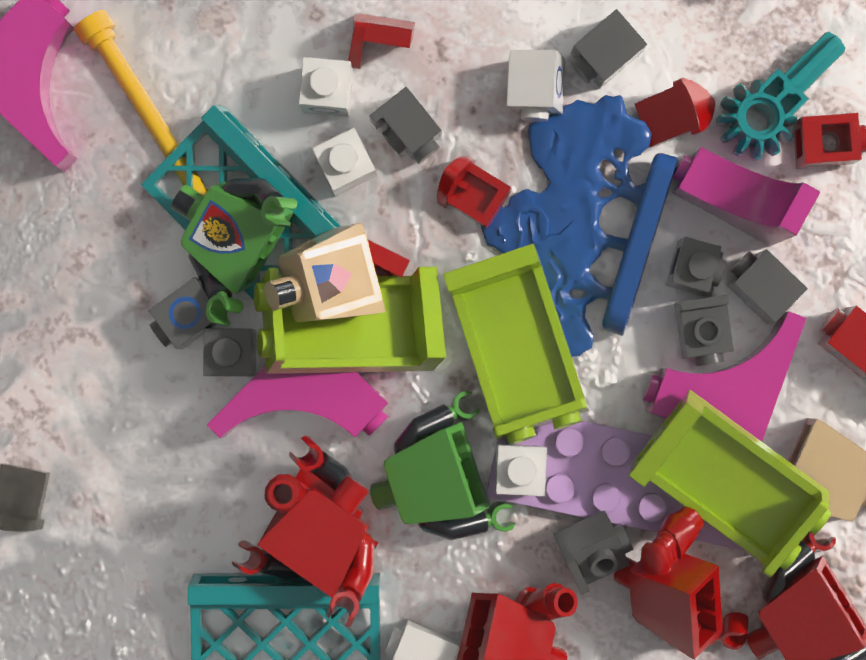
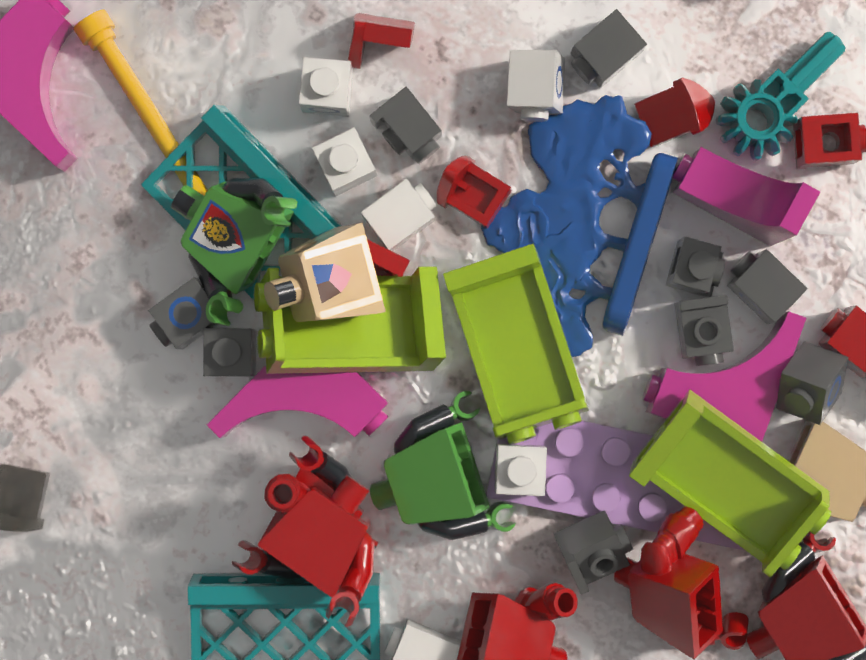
none -> white brick [361,179,437,251]
none -> dark grey brick [776,341,849,425]

